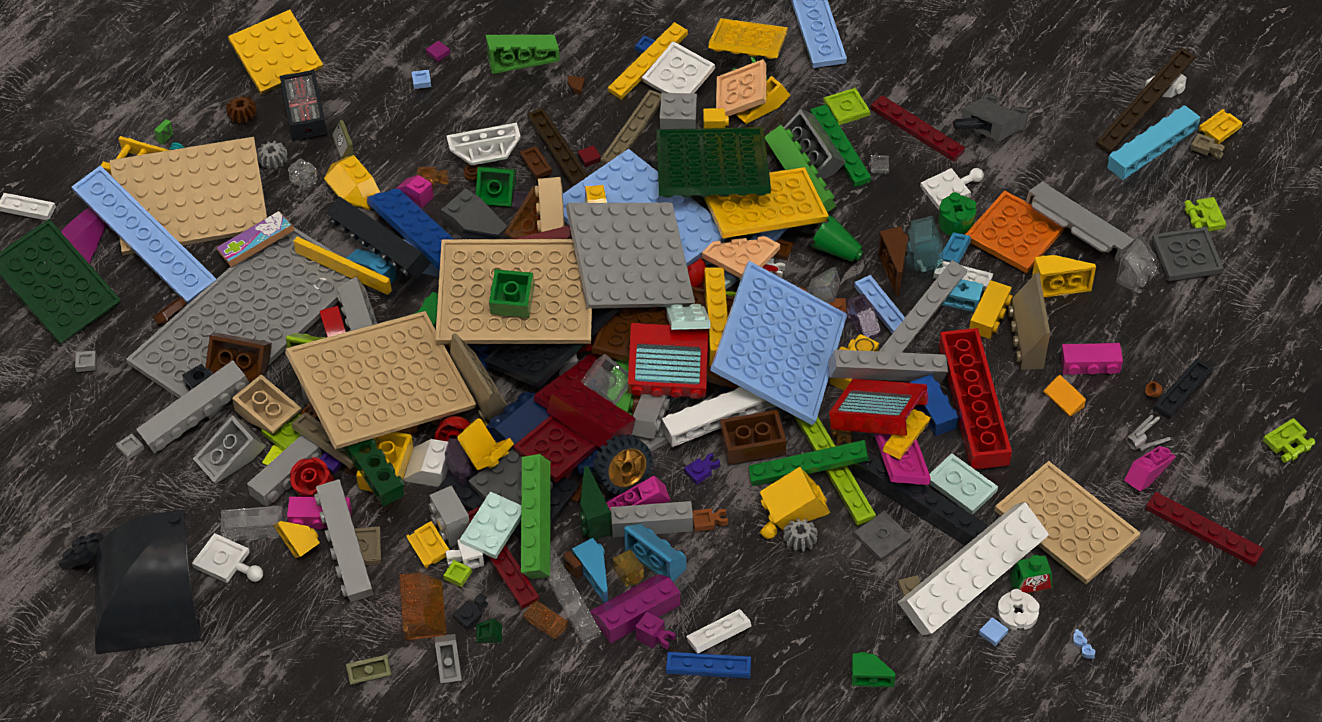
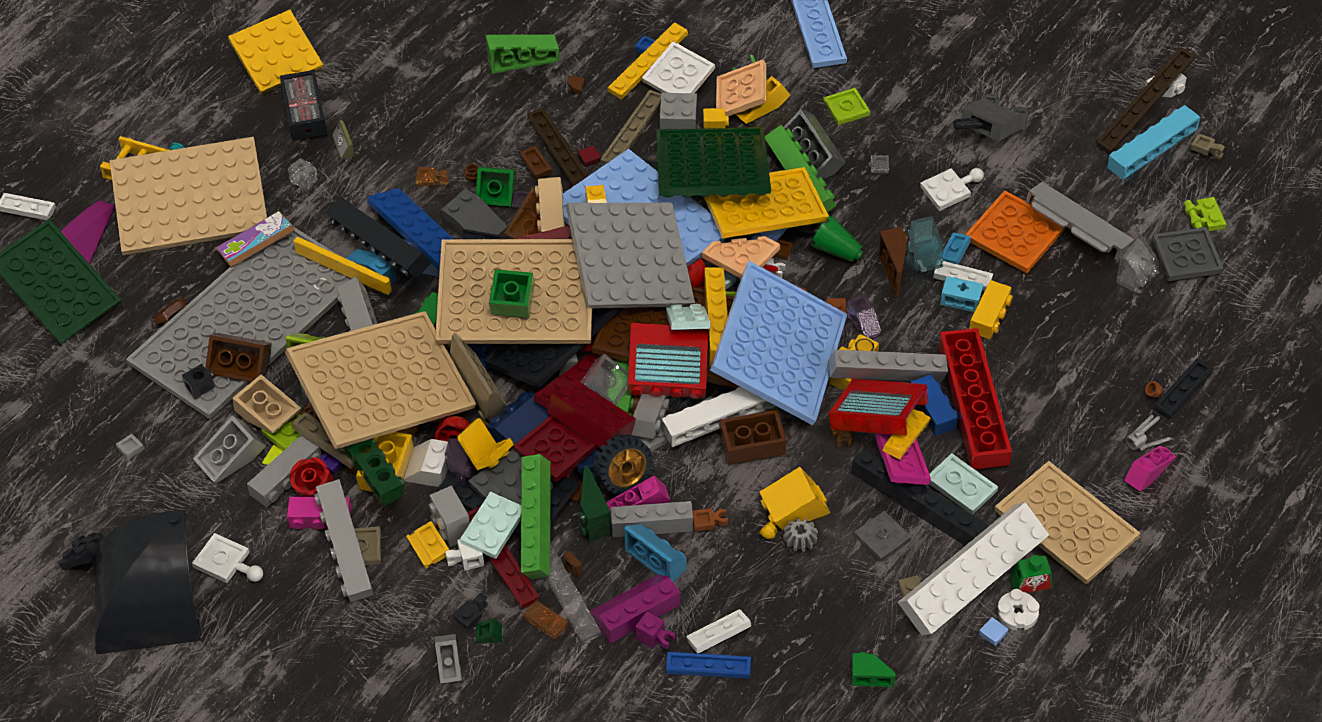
light blue plate [72,165,217,304] -> none
light grey plate [75,351,97,372] -> none
light grey brick [136,360,250,453] -> none
bright green tile [154,119,174,144] -> none
clear brick [221,506,285,542] -> none
reddish brown gear [226,95,257,125] -> none
light grey gear [257,141,287,170] -> none
yellow slope [273,521,320,558] -> none
red slope [319,306,346,337] -> none
yellow wedge [324,155,380,210] -> none
olive slope [346,655,391,684] -> none
dark pink slope [395,175,434,208] -> none
clear orange slope [399,572,447,640] -> none
light blue plate [412,70,431,89] -> none
magenta tile [426,40,450,62] -> none
lime plate [444,560,472,587] -> none
white wedge [446,123,521,165] -> none
dark azure slope [572,538,608,603] -> none
clear yellow brick [613,549,644,587] -> none
dark purple plate [684,453,720,485] -> none
yellow plate [709,18,788,59] -> none
green plate [749,440,869,486] -> none
lime plate [793,415,876,526] -> none
clear slope [807,267,841,303] -> none
green plate [810,104,871,187] -> none
light blue plate [854,275,905,334] -> none
dark red plate [871,95,965,162] -> none
light grey plate [878,260,967,381] -> none
green brick [938,192,977,236] -> none
dark tan slope [1008,273,1050,370] -> none
yellow slope [1032,255,1096,297] -> none
light orange slope [1044,375,1086,417] -> none
dark pink brick [1060,343,1123,375] -> none
light blue piece [1073,629,1095,659] -> none
dark red plate [1145,492,1265,567] -> none
yellow plate [1198,109,1243,144] -> none
lime plate [1263,418,1316,463] -> none

